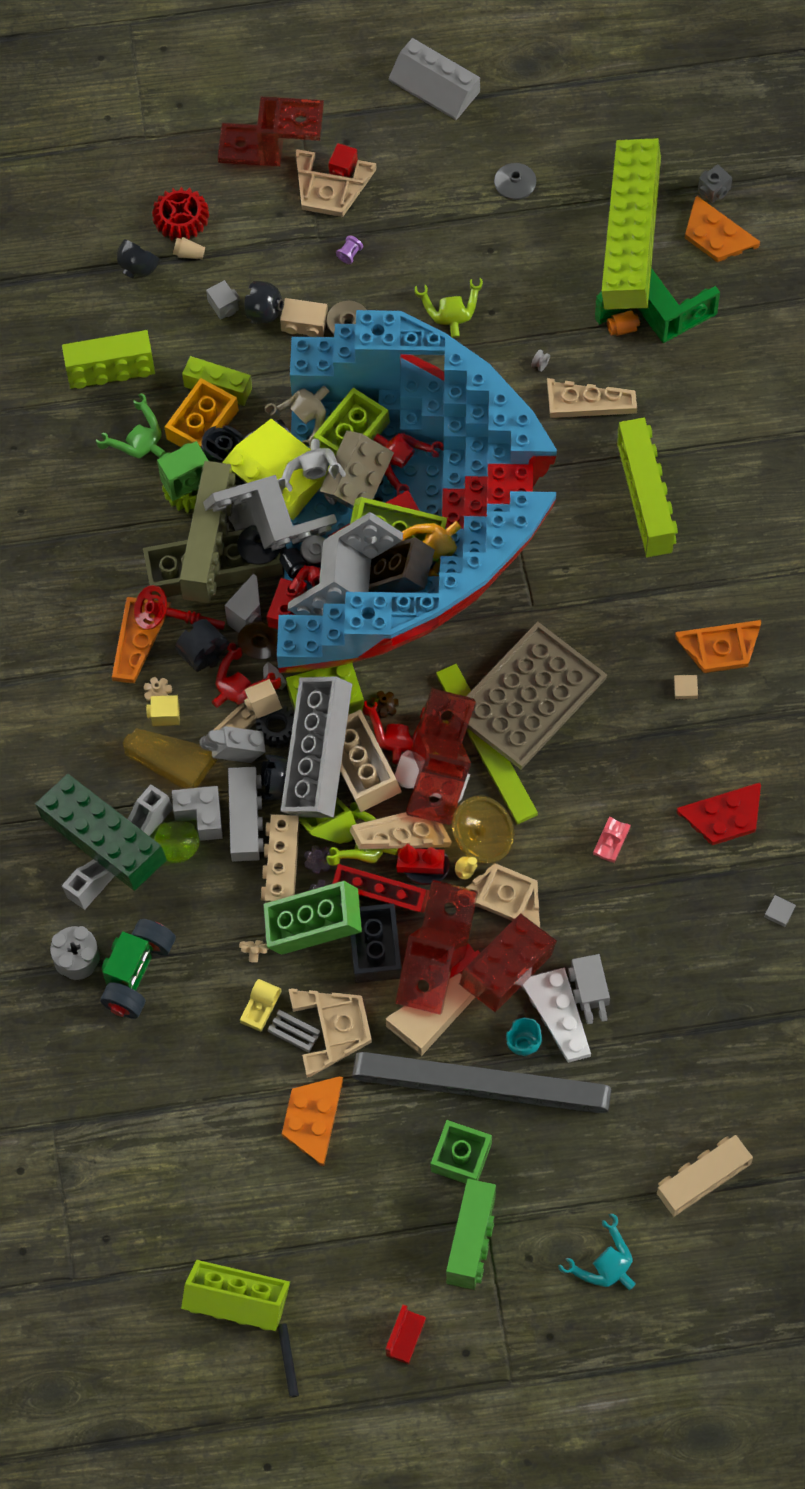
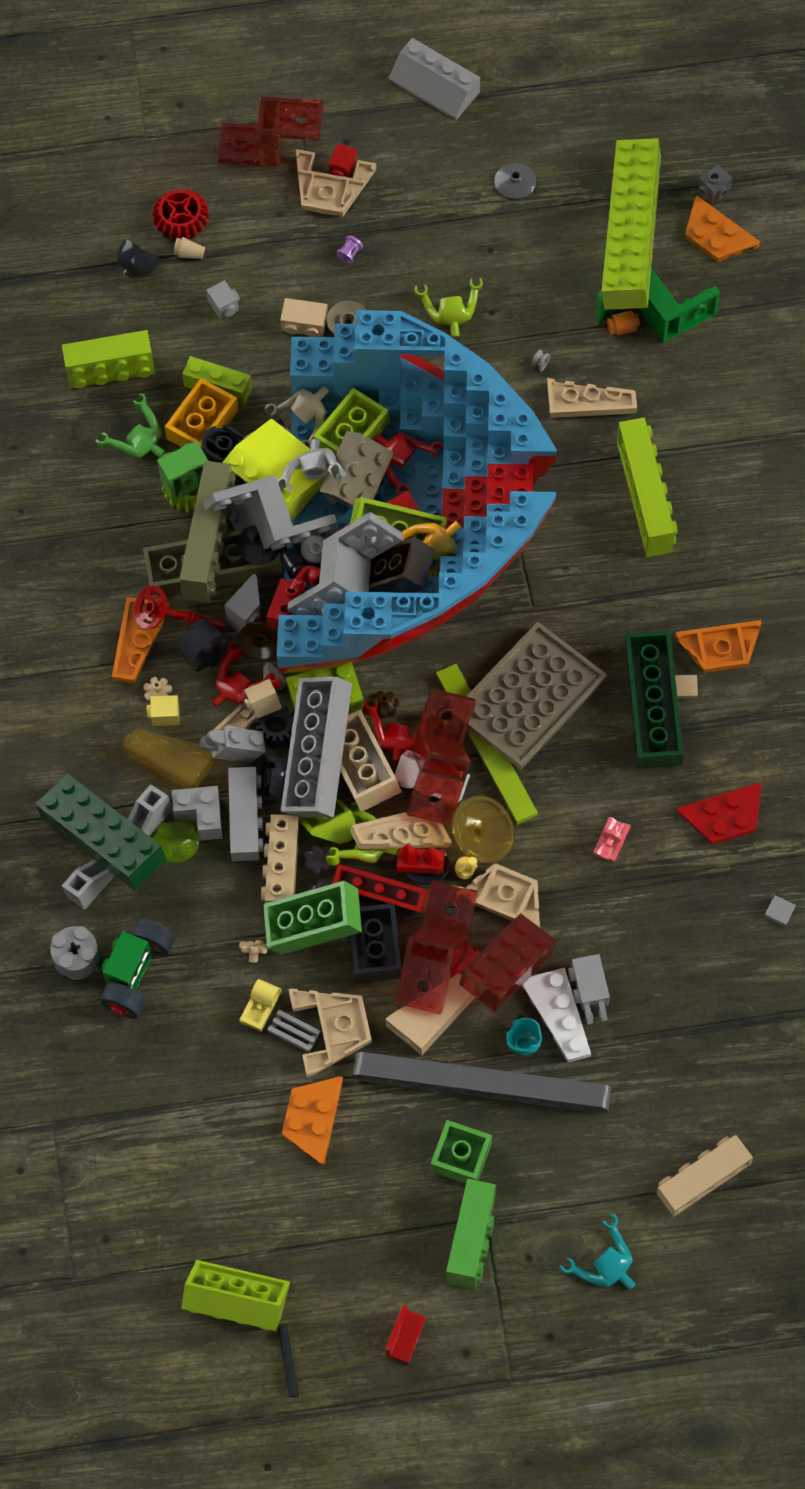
black cylinder [245,281,284,324] -> none
none -> dark green brick [624,631,684,768]

